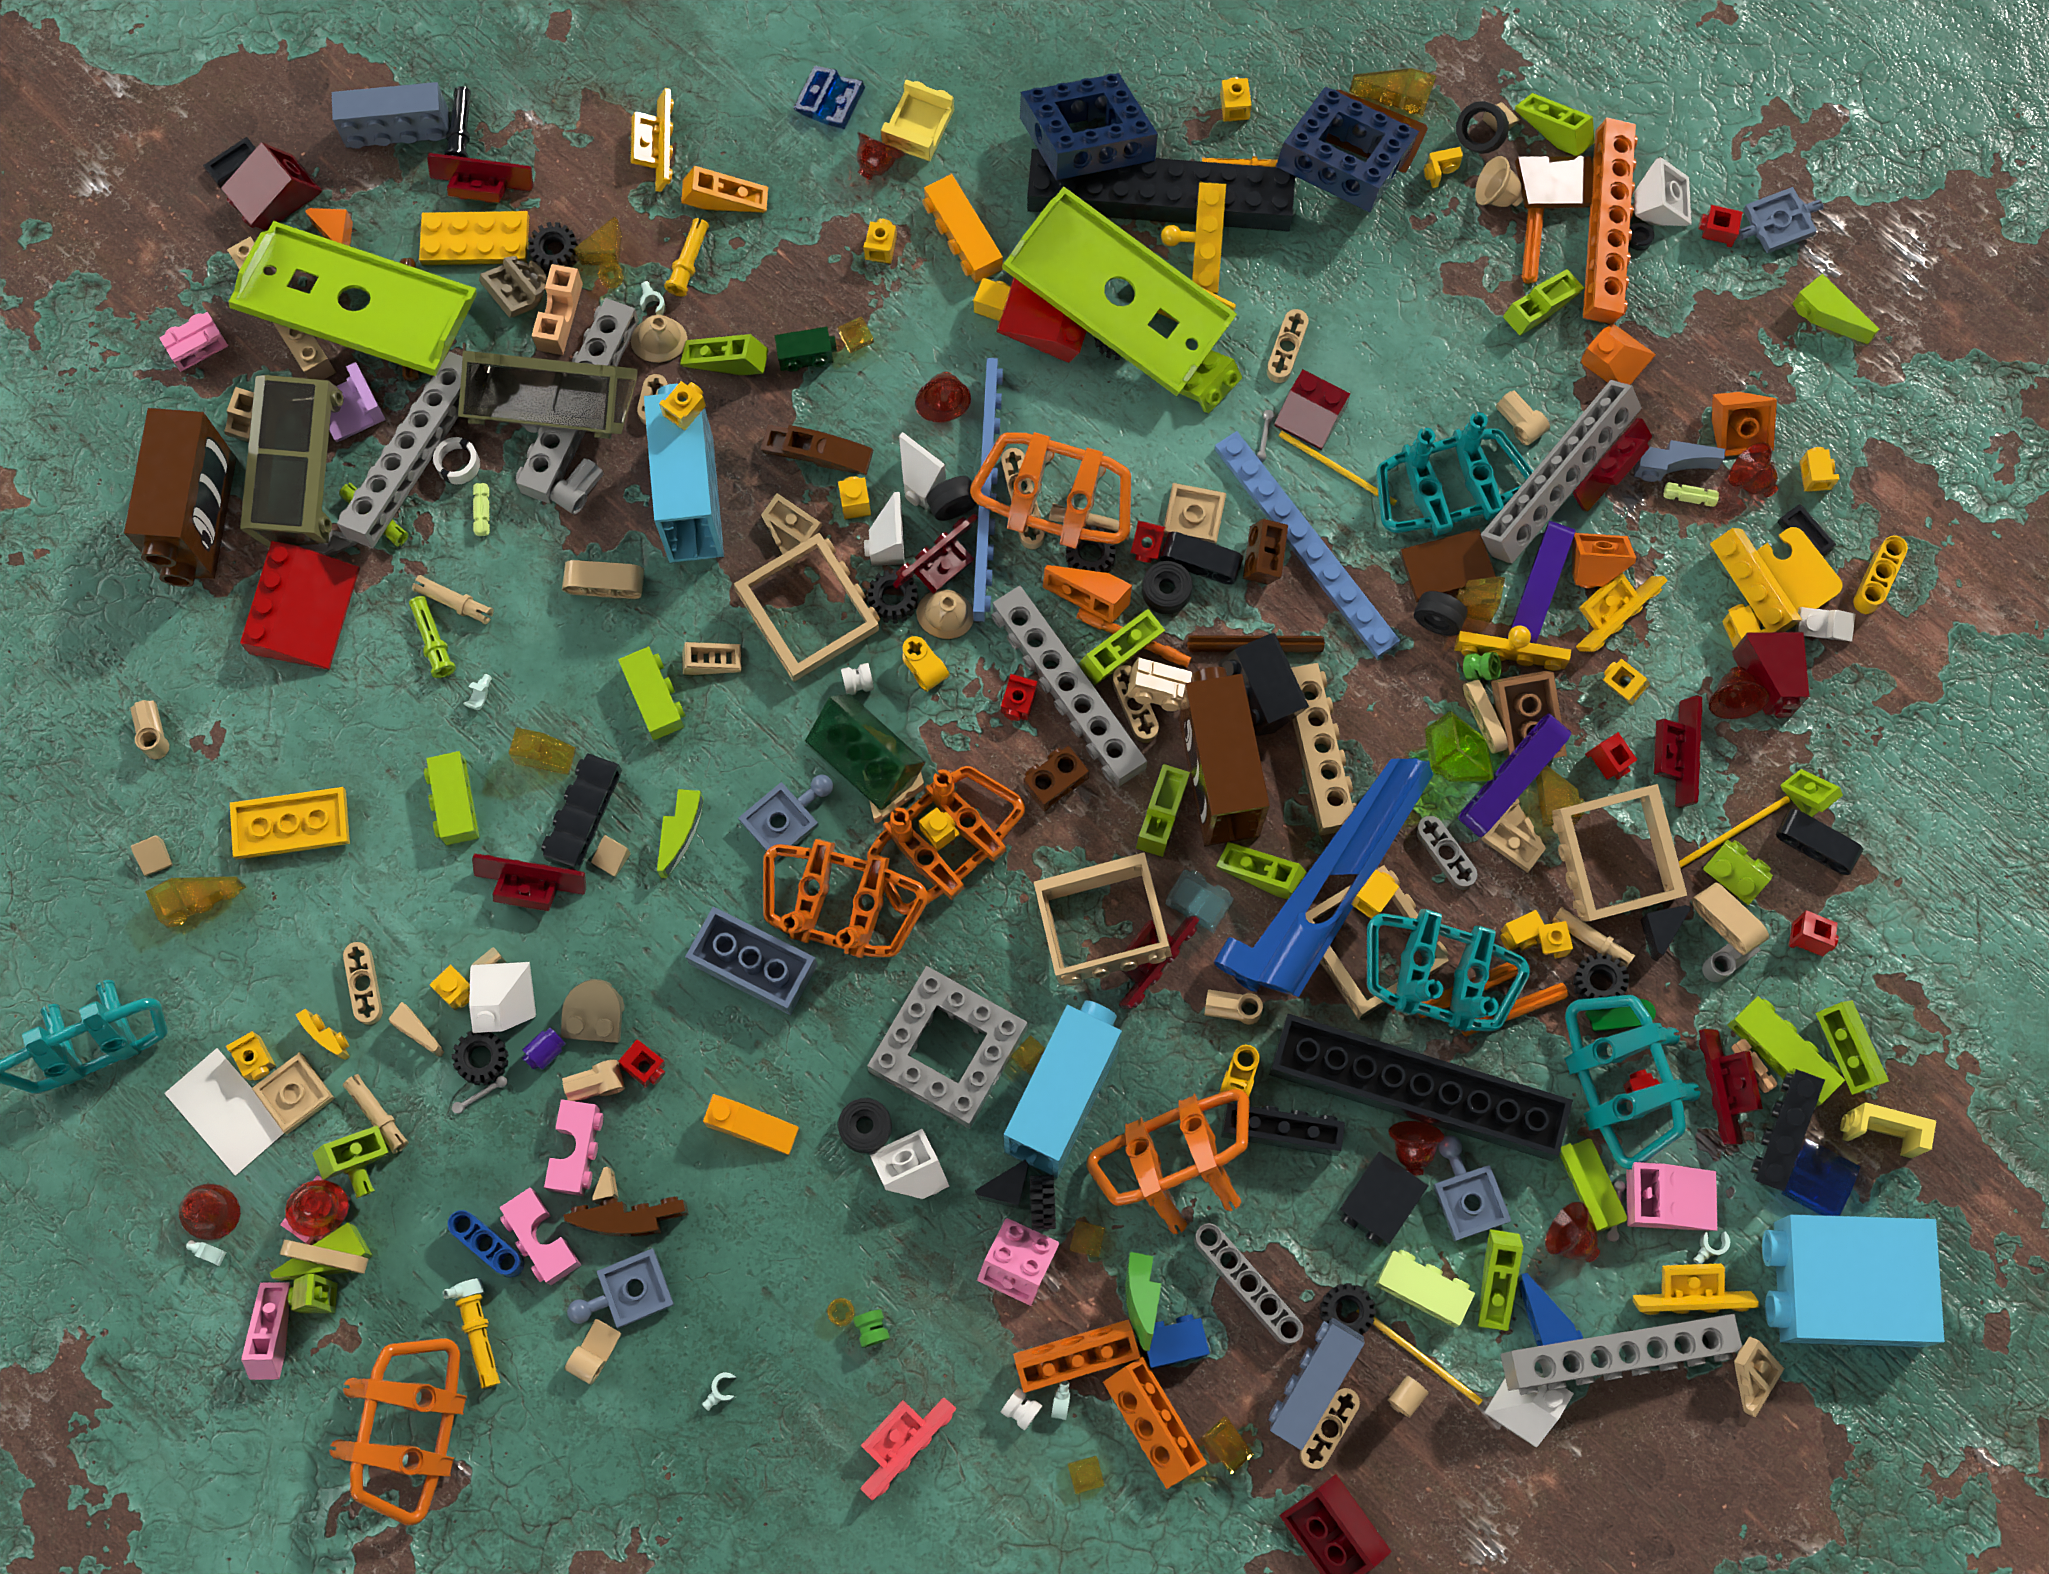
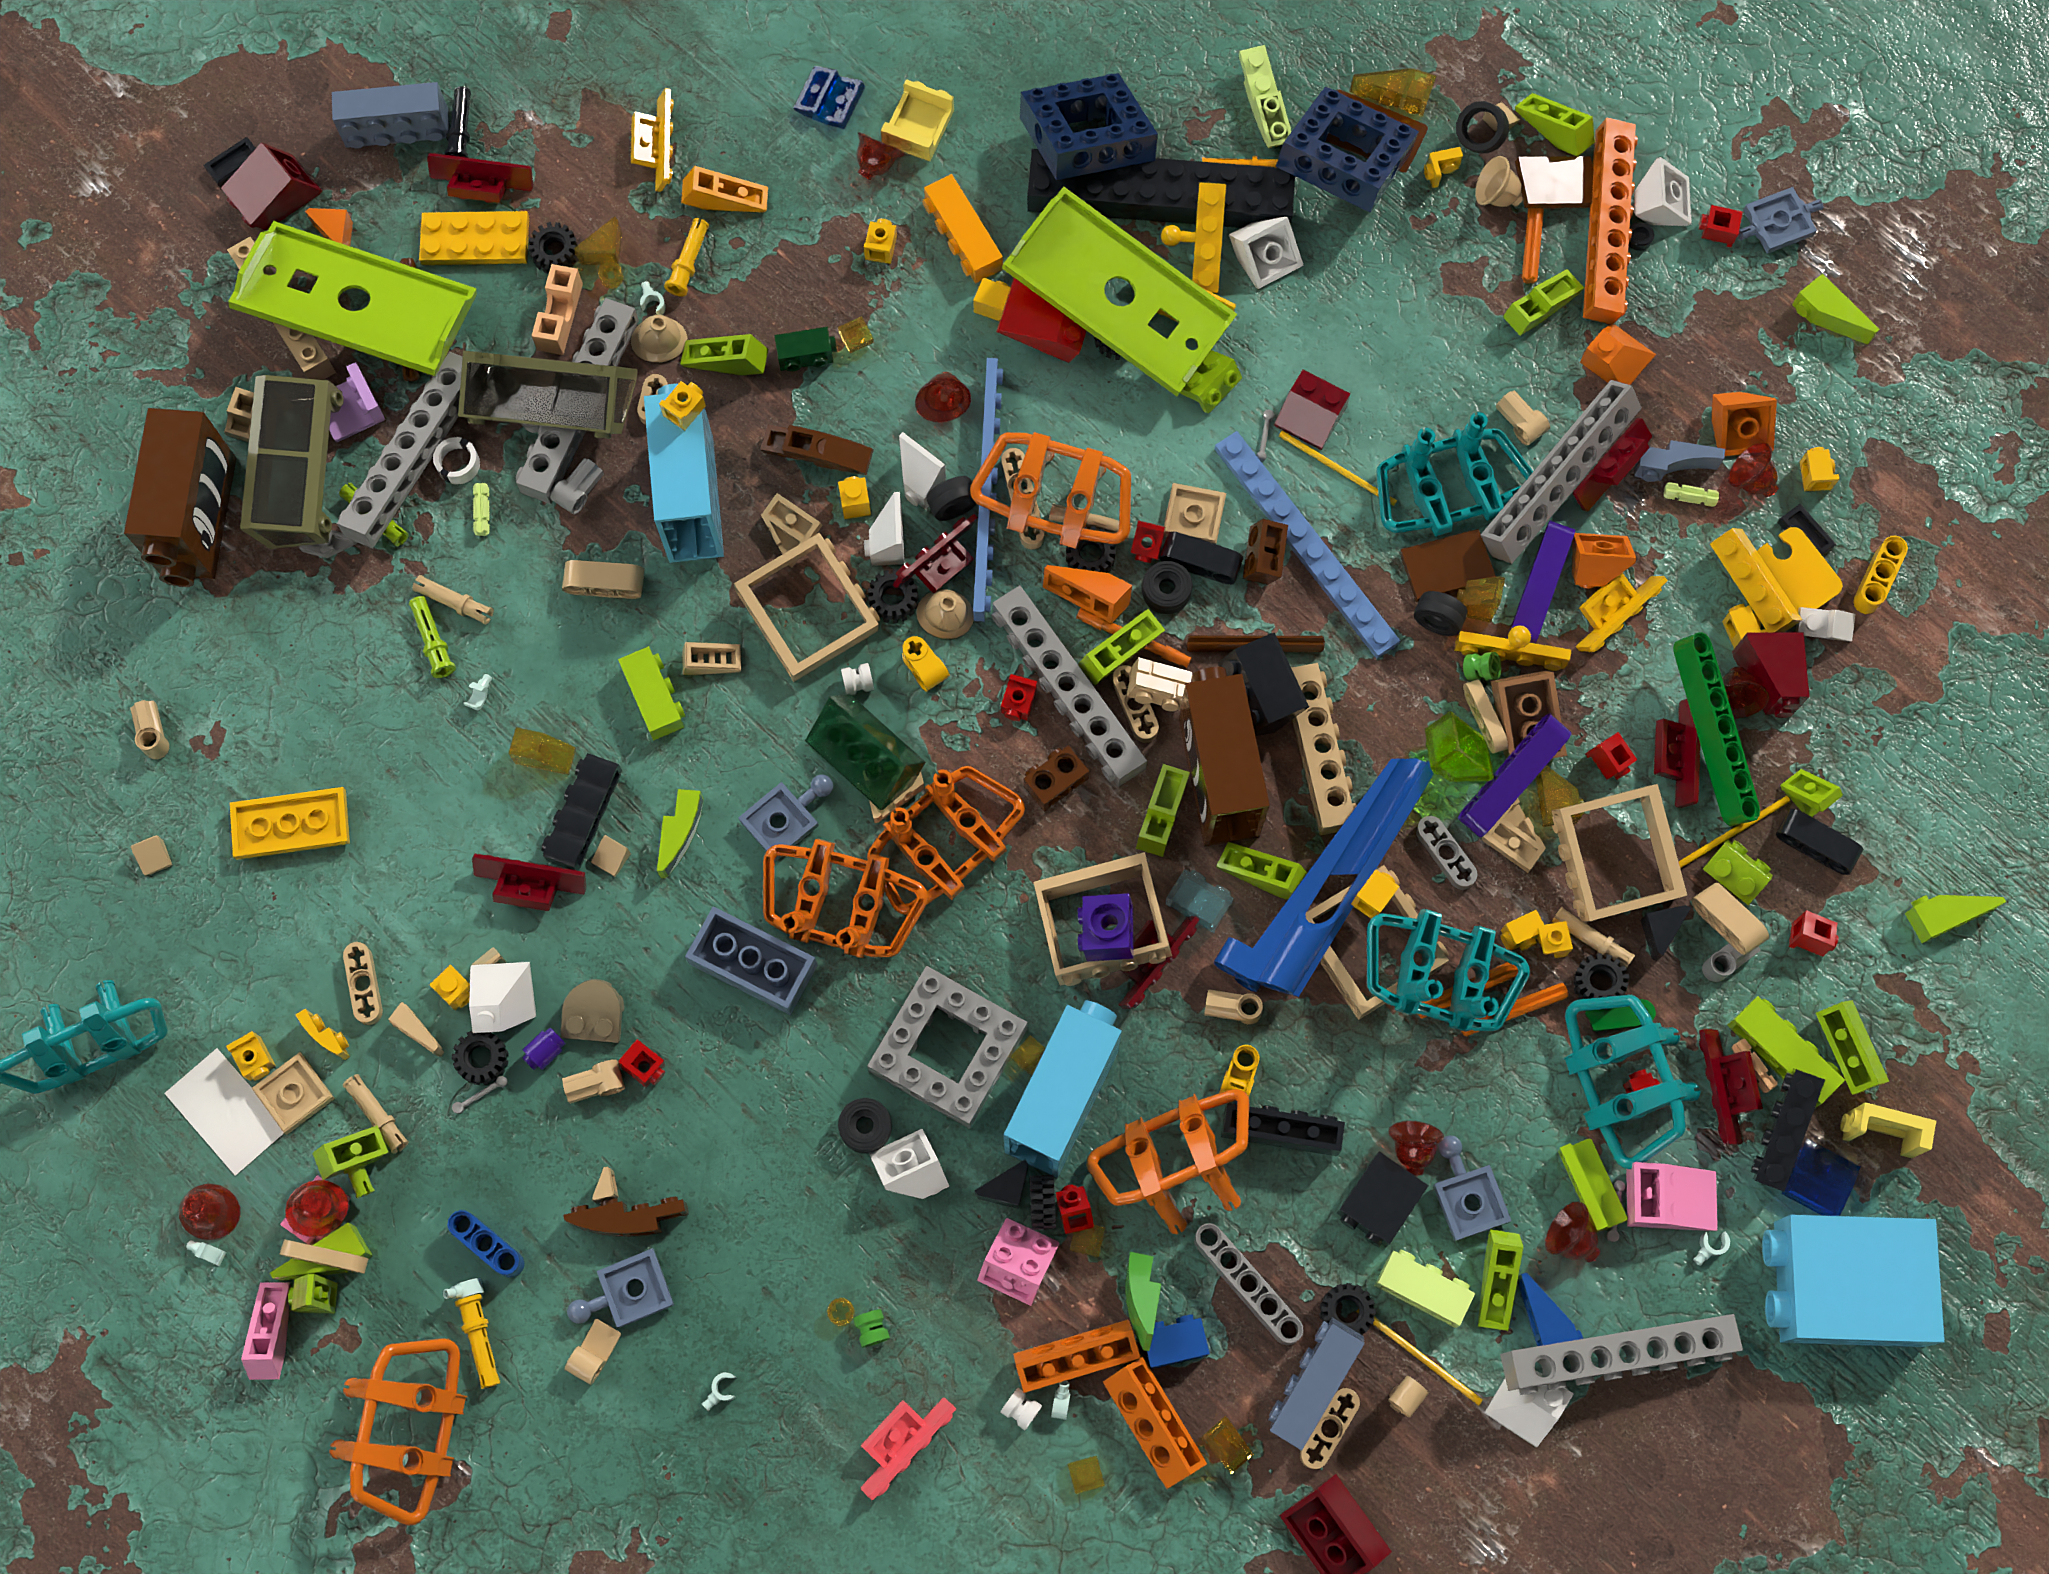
clear yellow slope [145,876,246,927] -> none
bright pink brick [159,312,228,372] -> none
red slope [240,541,360,670] -> none
lime brick [424,751,480,845] -> none
dark tan slope [479,256,546,318] -> none
bright pink arch [499,1188,581,1285] -> none
bright pink arch [544,1100,603,1196] -> none
light orange slope [703,1094,799,1155] -> none
yellow brick [919,807,960,852] -> none
yellow brick [1220,77,1252,122] -> none
tan beam [1267,309,1308,383] -> none
black brick [1269,1014,1573,1161] -> none
yellow brick [1603,658,1650,705] -> none
yellow bracket [1633,1263,1759,1315] -> none
tan wing [1734,1336,1784,1417] -> none
none -> red brick [1055,1184,1094,1234]
none -> dark purple brick [1078,893,1134,962]
none -> white slope [1229,217,1304,289]
none -> yellowish green slope [1238,45,1292,148]
none -> green beam [1673,632,1760,826]
none -> lime slope [1905,895,2006,944]

